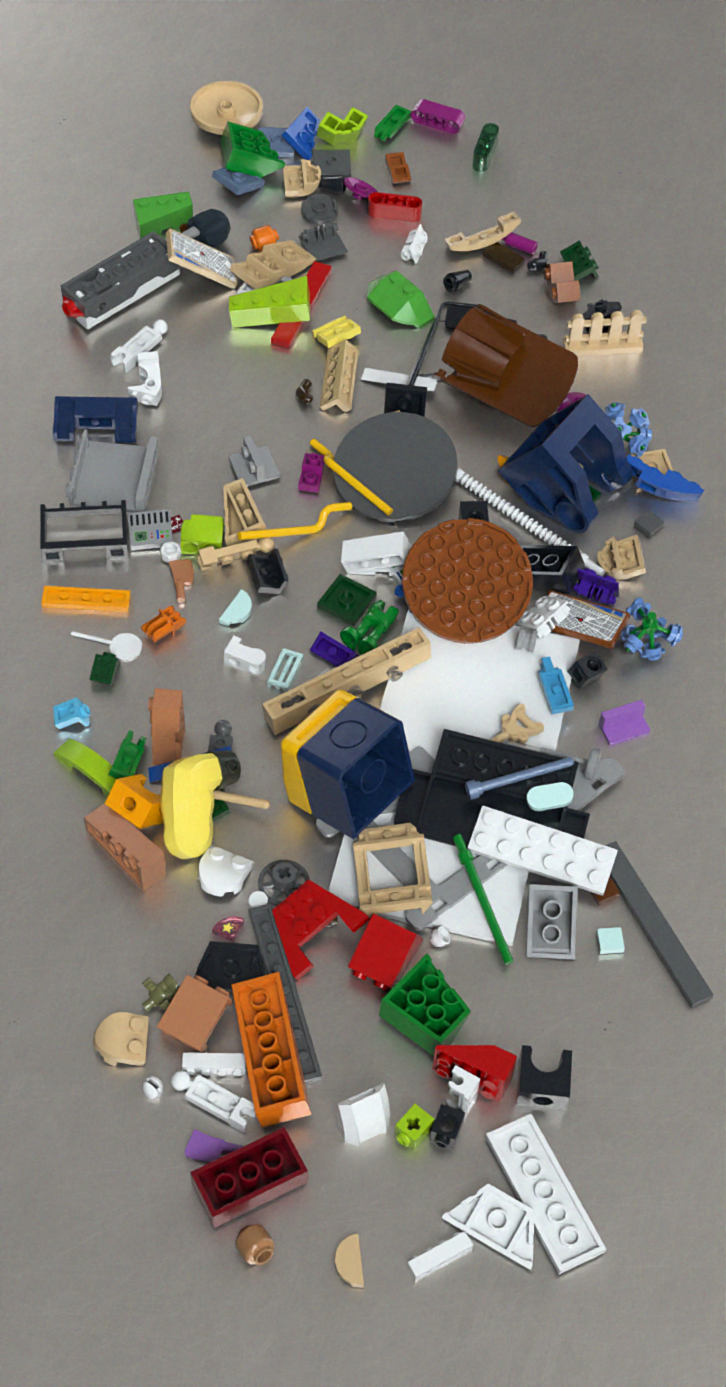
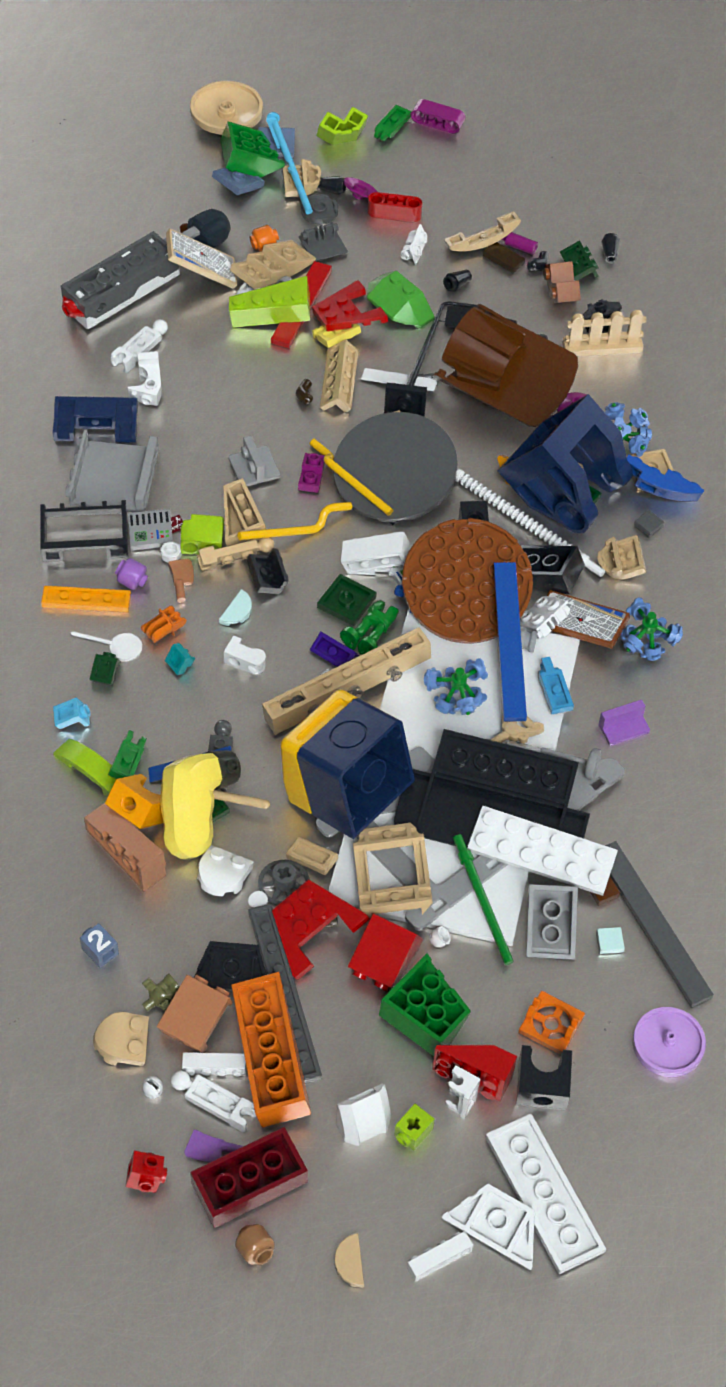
bright green wedge [133,192,193,239] -> none
nougat wedge [148,688,185,765] -> none
clear pink tile [212,917,244,942] -> none
light aqua tile [267,648,304,692] -> none
blue wing [282,107,320,160] -> none
dark grey plate [313,149,351,178] -> none
dark orange slope [385,152,411,184] -> none
black brick [430,1104,465,1149] -> none
sand blue piece [465,757,574,800] -> none
clear green beam [472,123,499,172] -> none
light aqua tile [527,782,574,811] -> none
black brick [567,651,608,689] -> none
dark purple hinge [574,568,619,606] -> none
none -> sand blue brick [80,923,119,968]
none -> medium lavender head [115,558,149,590]
none -> red brick [125,1150,167,1193]
none -> teal tile [165,643,195,675]
none -> medium azure bar [266,112,313,214]
none -> tan tile [286,837,338,875]
none -> red wing [312,280,388,331]
none -> medium blue plant [424,658,488,715]
none -> blue tile [493,562,527,722]
none -> orange piece [518,990,585,1055]
none -> black cone [601,233,620,263]
none -> lavender piece [633,1007,706,1077]

